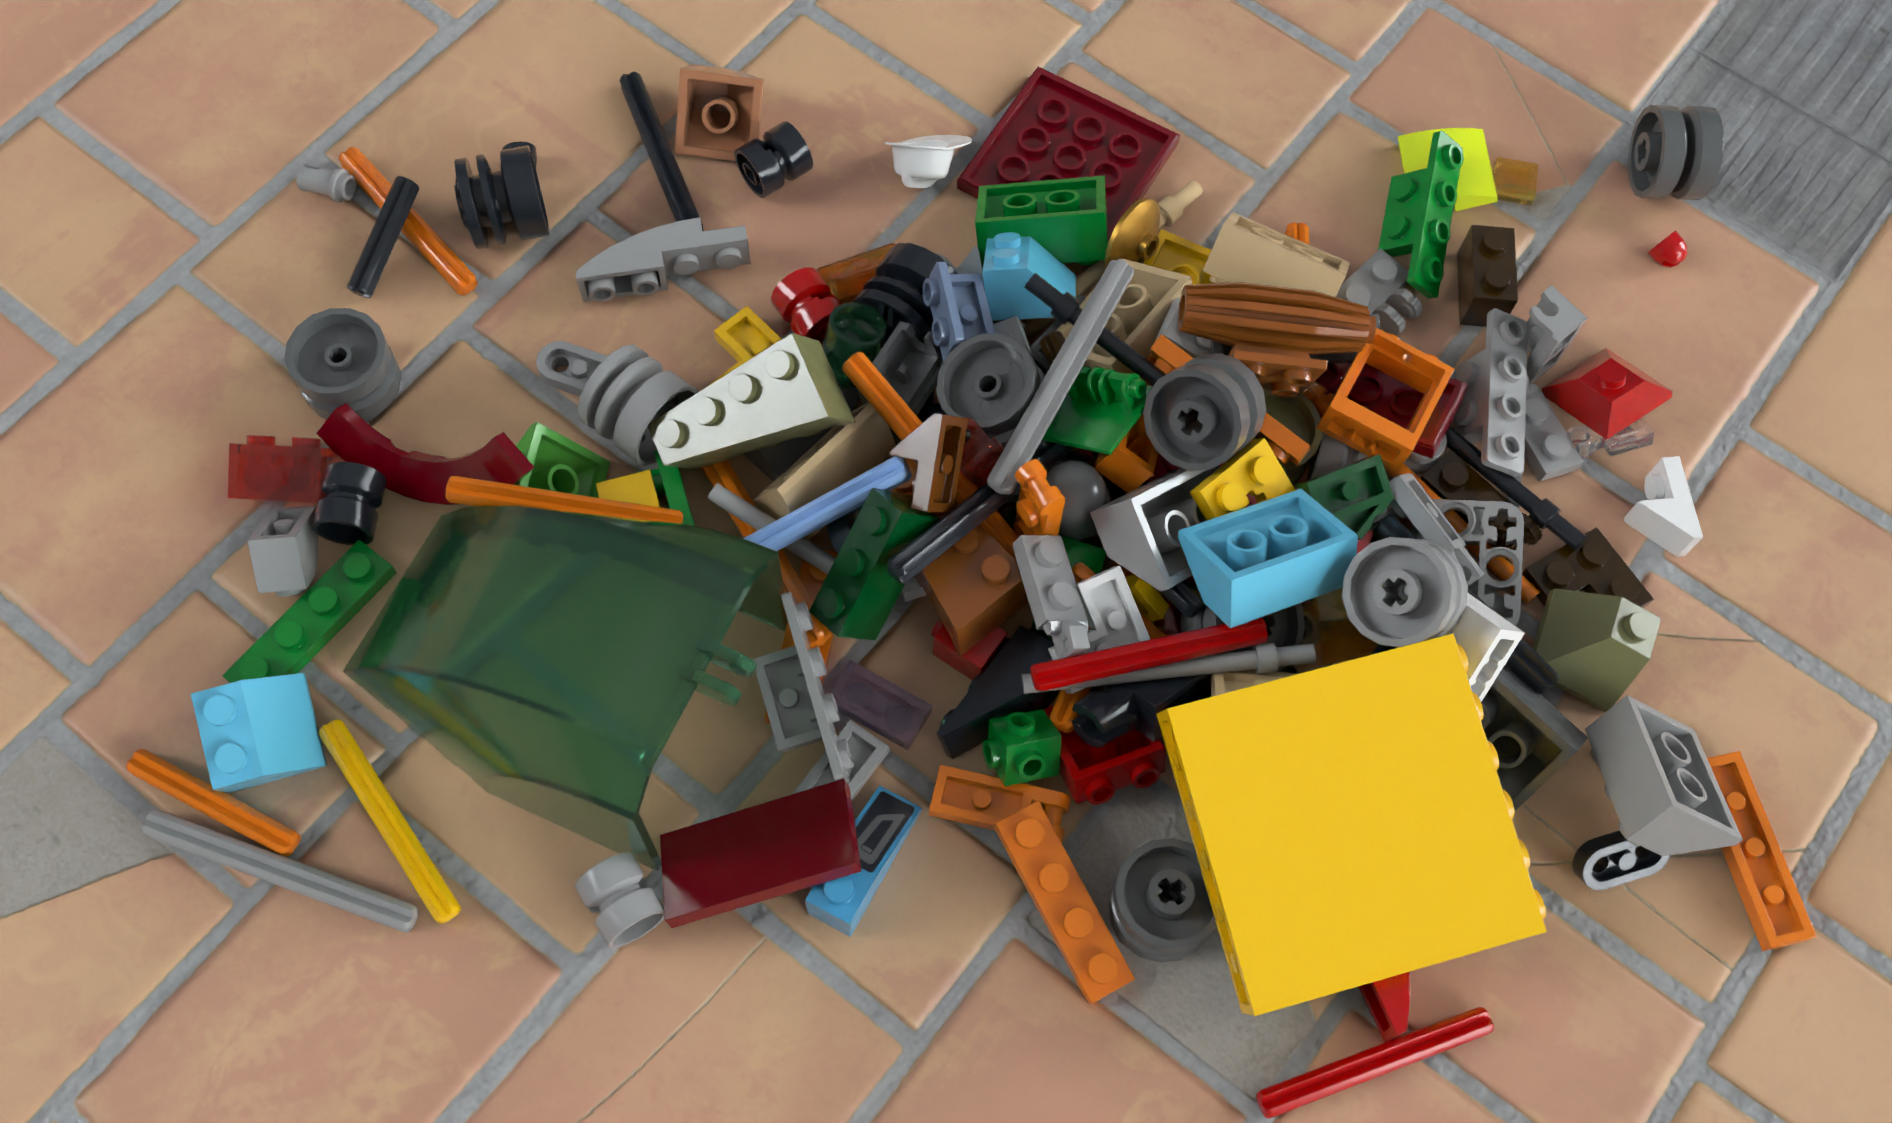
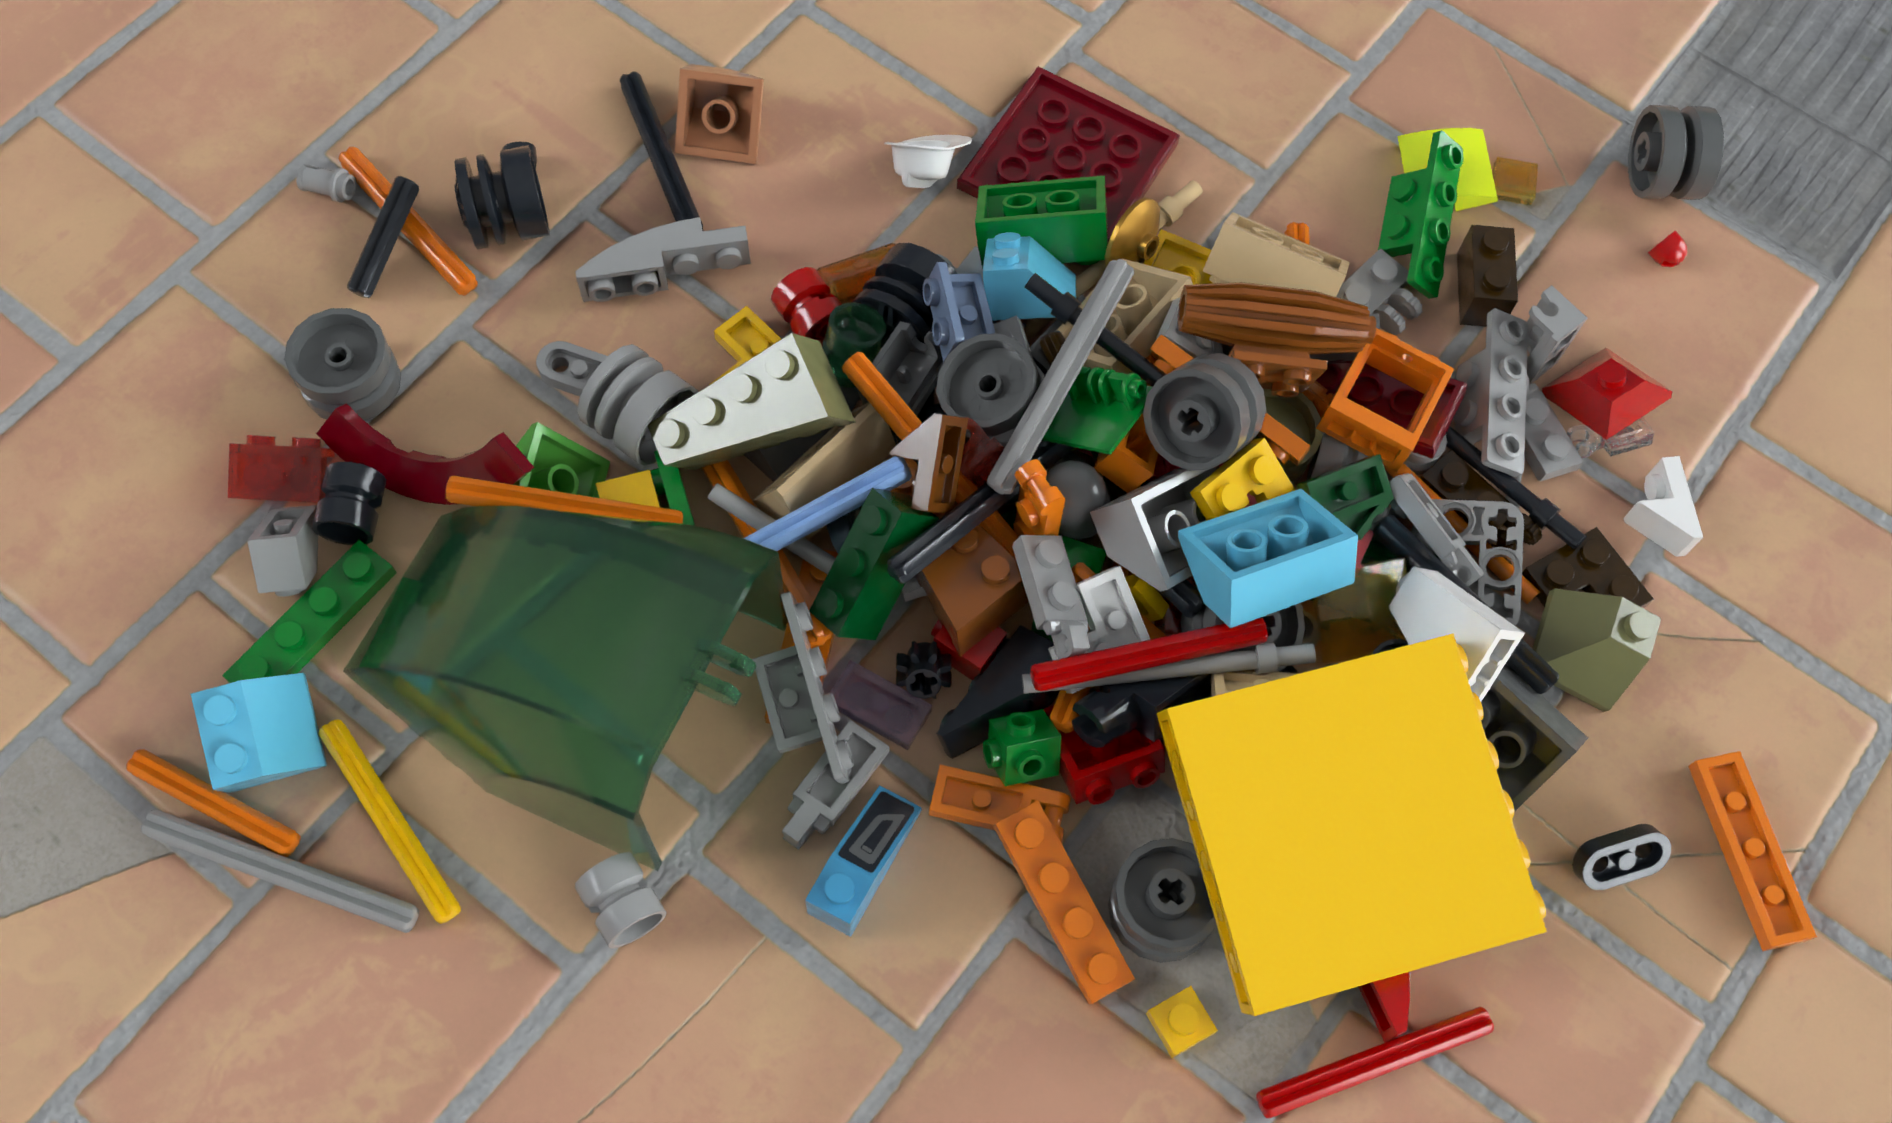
dark red tile [660,779,861,928] -> none
black wheel [734,121,813,198] -> none
light grey wheel [1342,537,1468,647] -> none
light grey slope [1585,695,1743,856] -> none
none -> black gear [896,641,952,699]
none -> yellow plate [1146,986,1218,1058]

